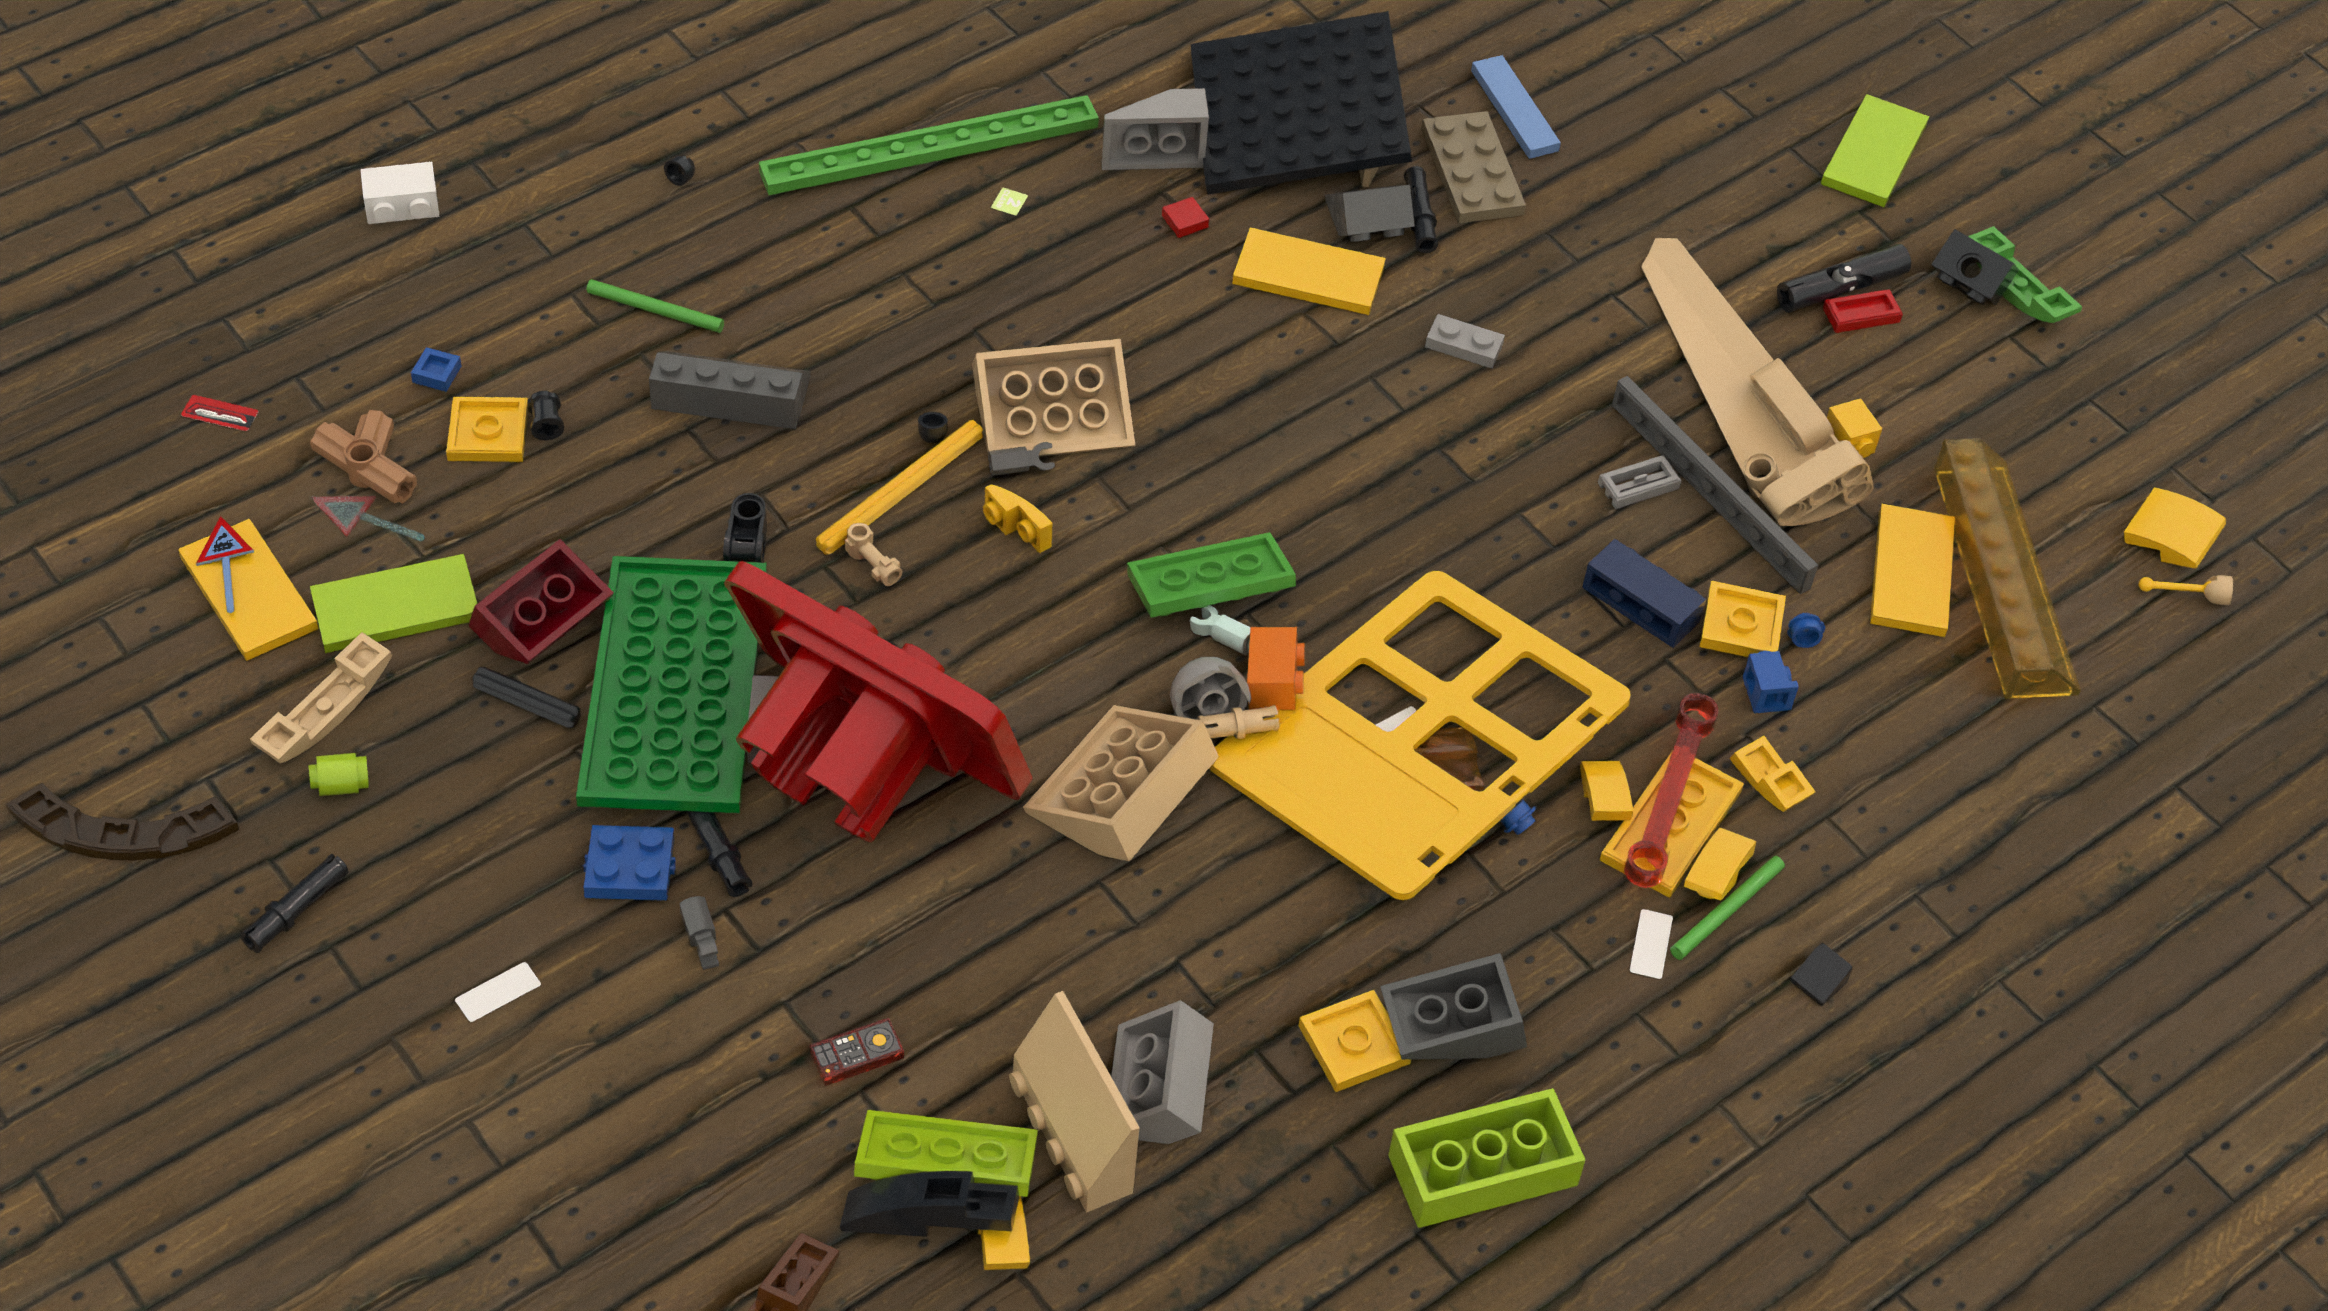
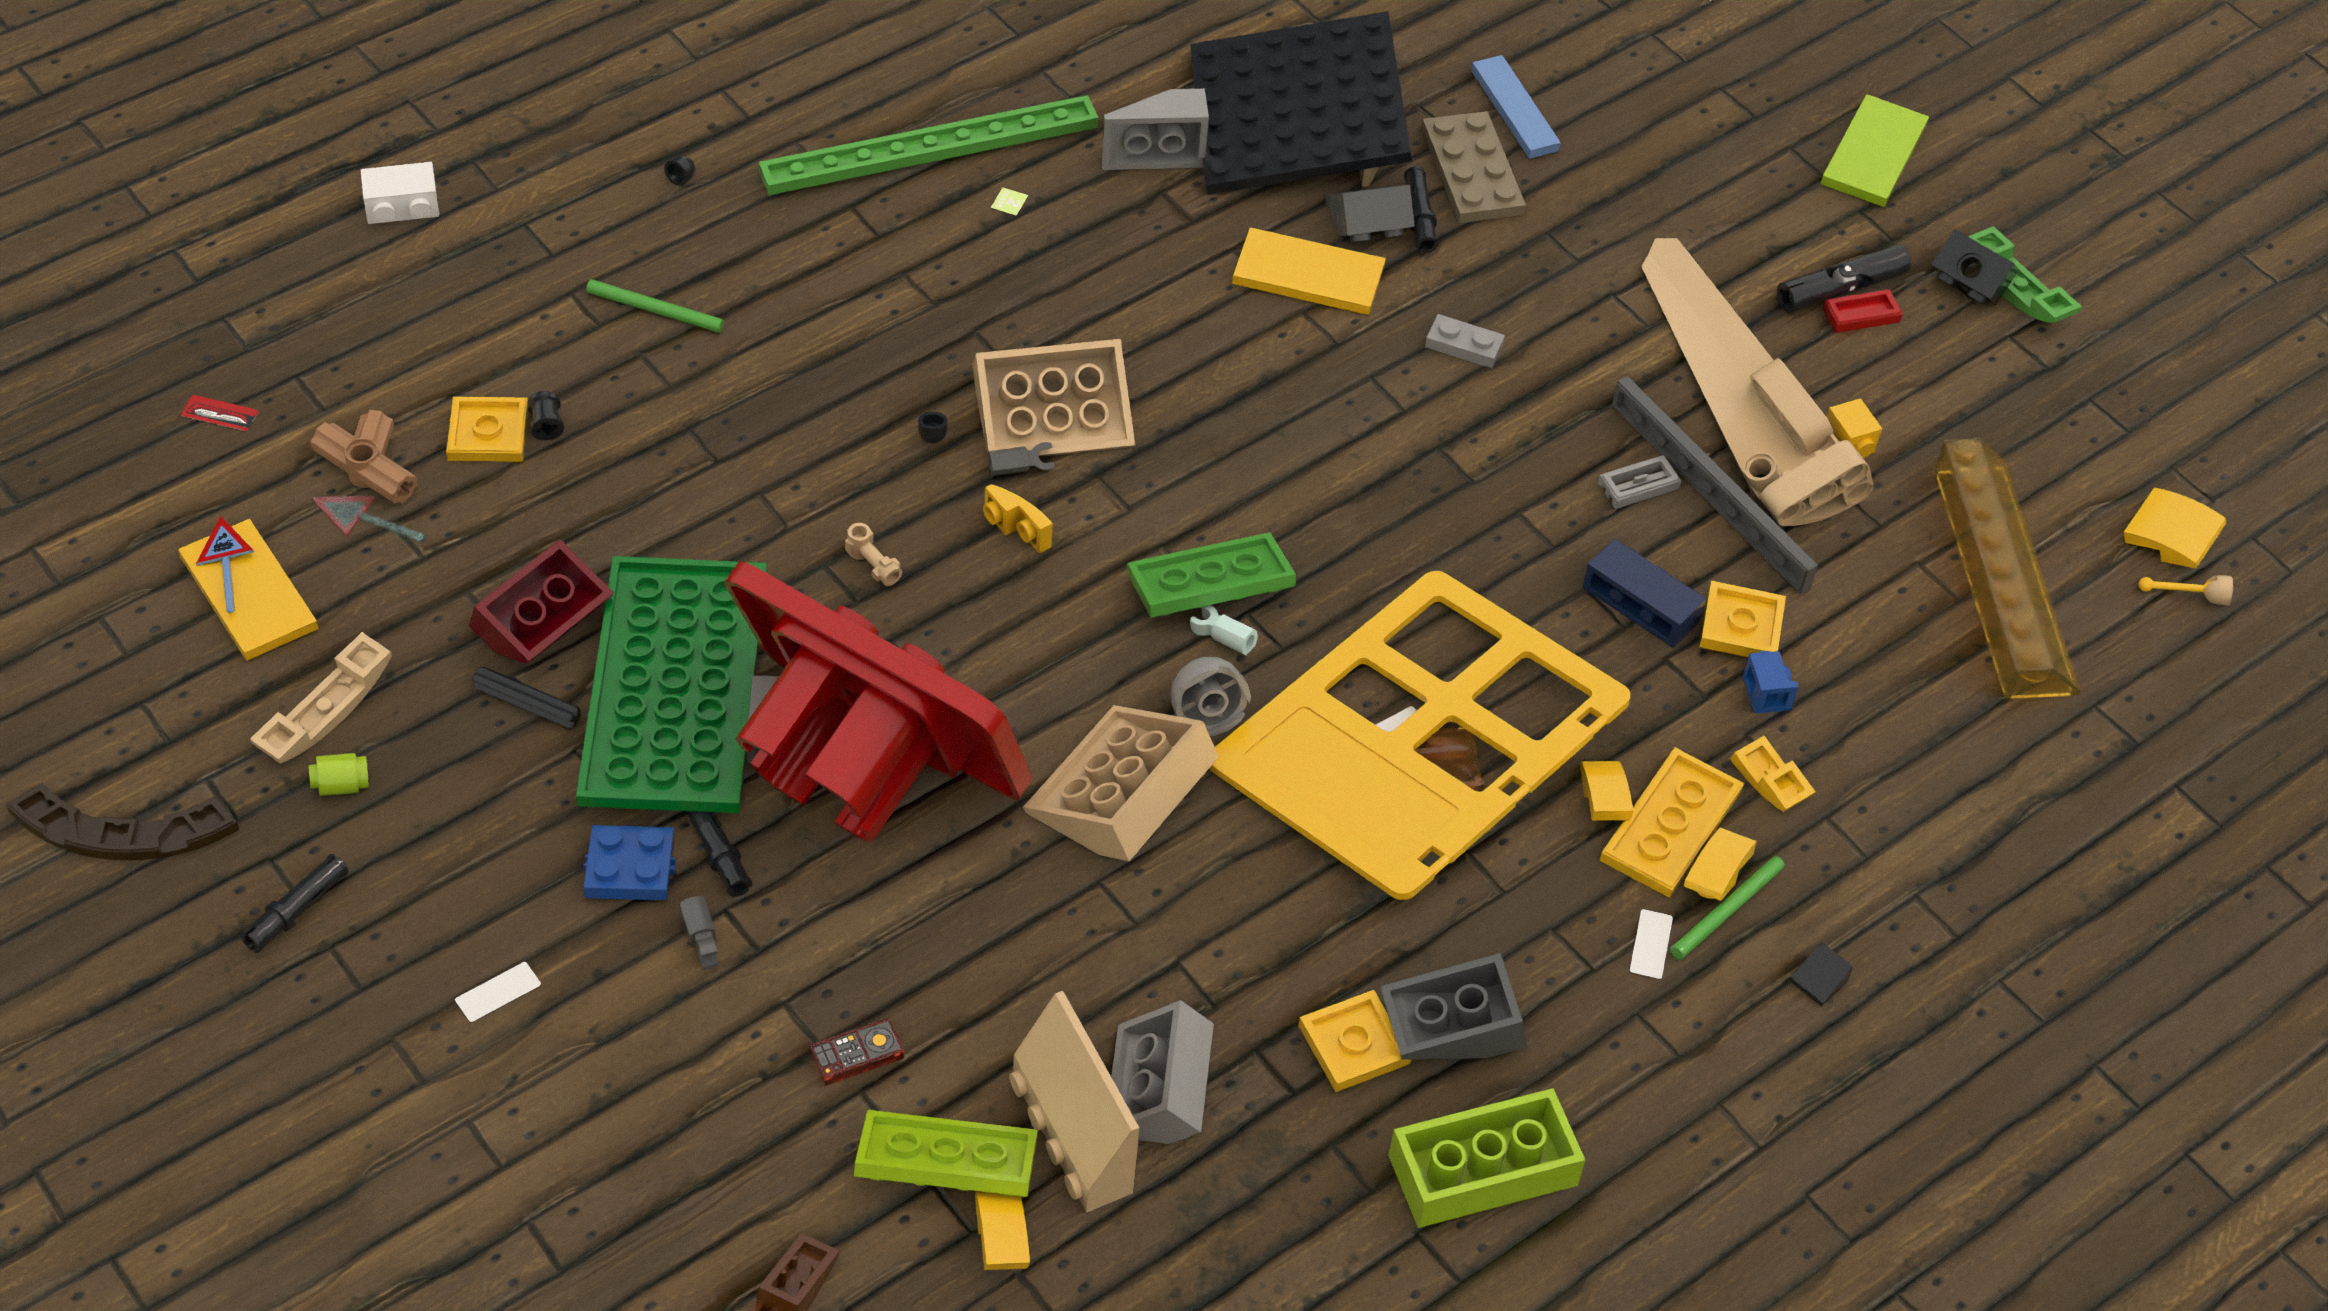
lime tile [310,554,477,653] -> none
blue plate [411,347,462,392] -> none
dark grey slope [649,351,811,429] -> none
black piece [723,493,767,563] -> none
yellow axle [816,420,983,555] -> none
black slope [840,1171,1019,1237] -> none
red tile [1162,197,1209,238] -> none
tan pin [1197,705,1279,739] -> none
orange brick [1247,627,1305,710] -> none
blue plate [1500,799,1536,835] -> none
clear red piece [1624,693,1719,888] -> none
blue plate [1787,613,1825,648] -> none
yellow tile [1870,504,1955,637] -> none

